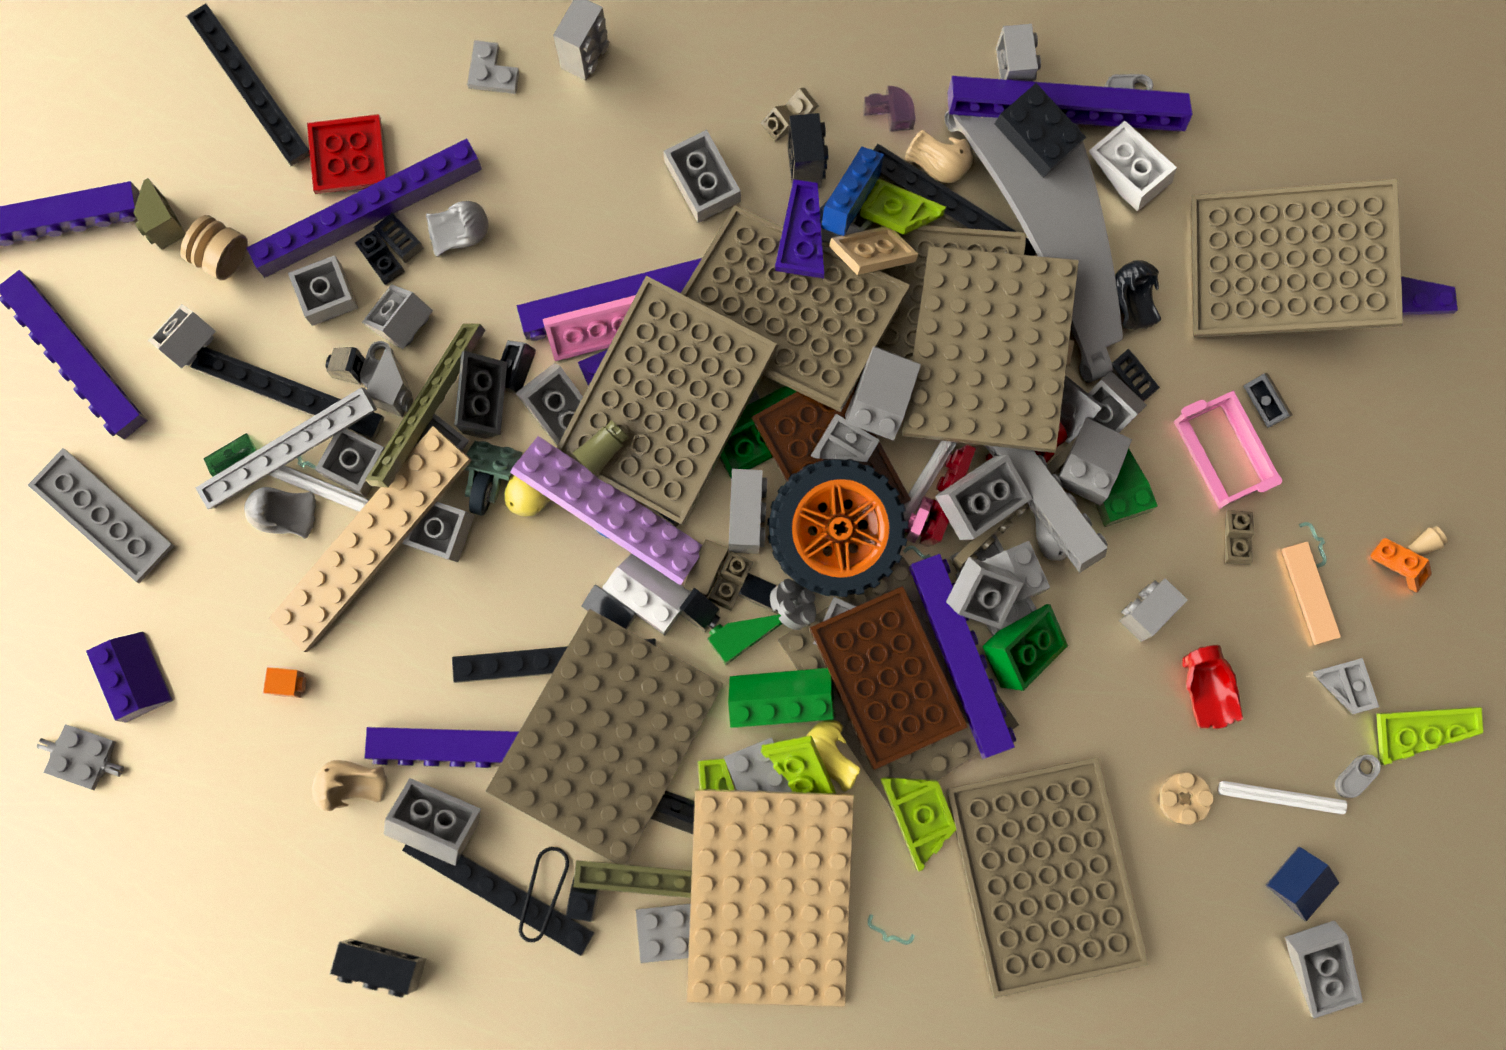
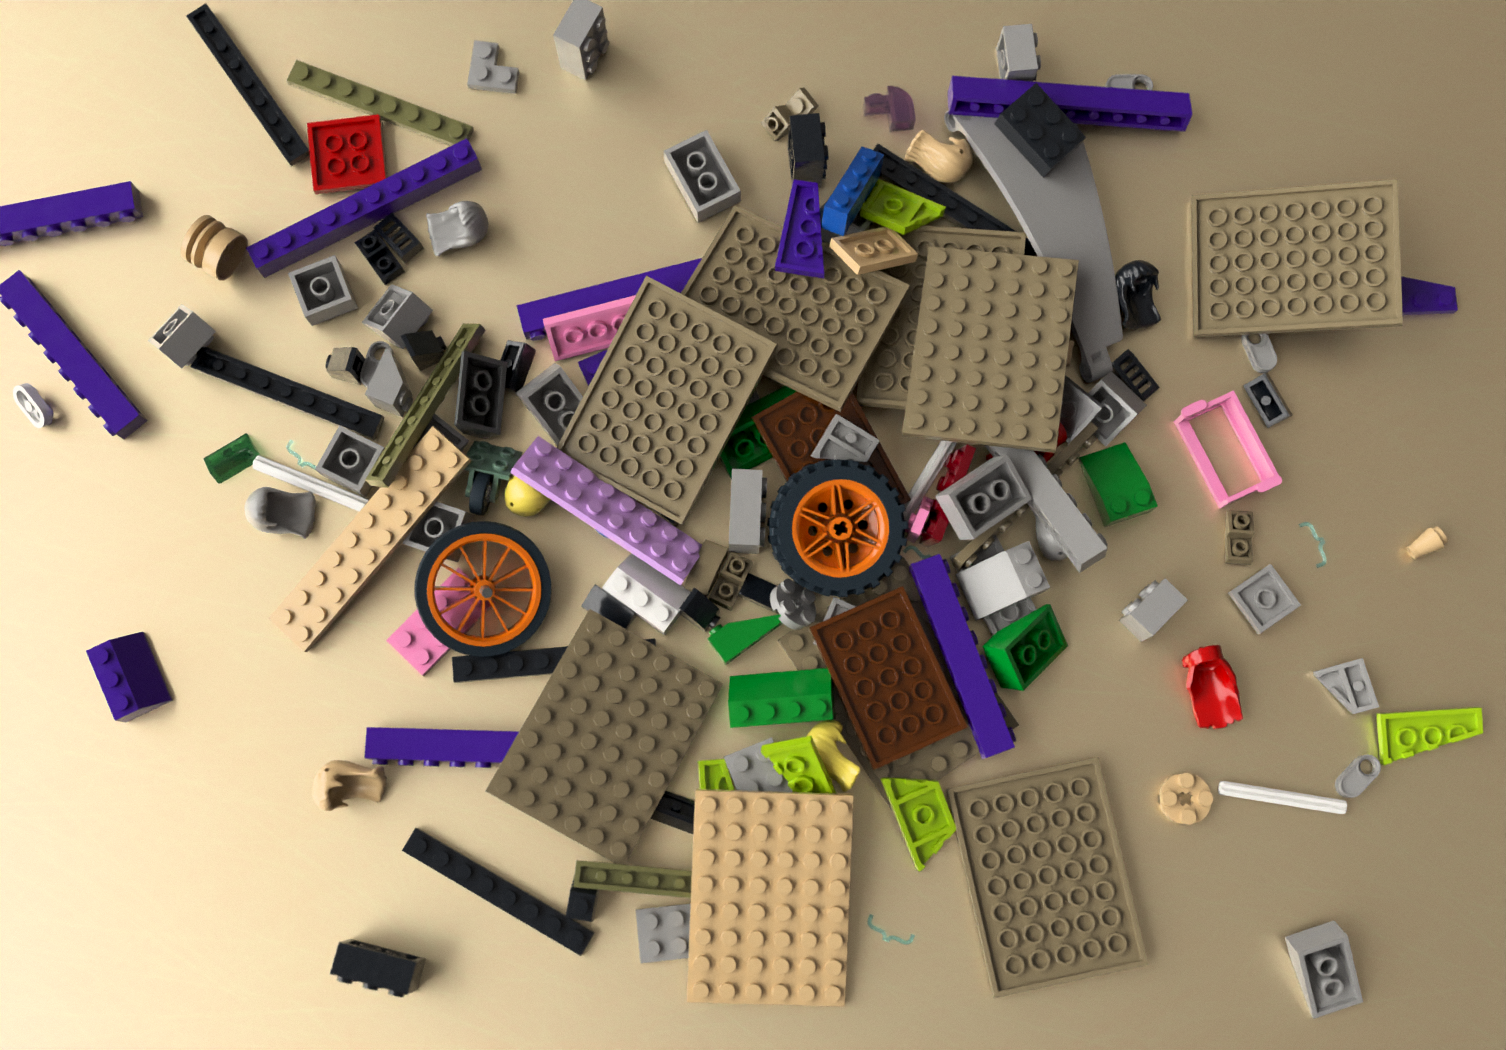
light grey plate [28,448,174,583] -> none
light grey plate [37,724,124,791] -> none
olive slope [133,178,186,250] -> none
plate [195,387,377,509] -> none
orange brick [263,667,306,698] -> none
light grey brick [384,778,481,866] -> none
black piece [519,847,569,943] -> none
olive plant [572,420,629,477] -> none
light grey slope [845,346,921,440] -> none
light grey brick [946,557,1024,629] -> none
light grey slope [1058,417,1132,505] -> none
white slope [1089,121,1177,211] -> none
dark blue slope [1266,847,1339,921] -> none
light nougat tile [1282,542,1341,645] -> none
orange bracket [1371,538,1432,593] -> none
none -> white plate [13,383,54,428]
none -> olive plate [287,60,474,146]
none -> bright pink plate [386,567,495,676]
none -> black slope [401,330,447,371]
none -> wheel [414,521,551,657]
none -> light grey plate [1228,564,1301,634]
none -> light grey piece [1241,334,1278,373]

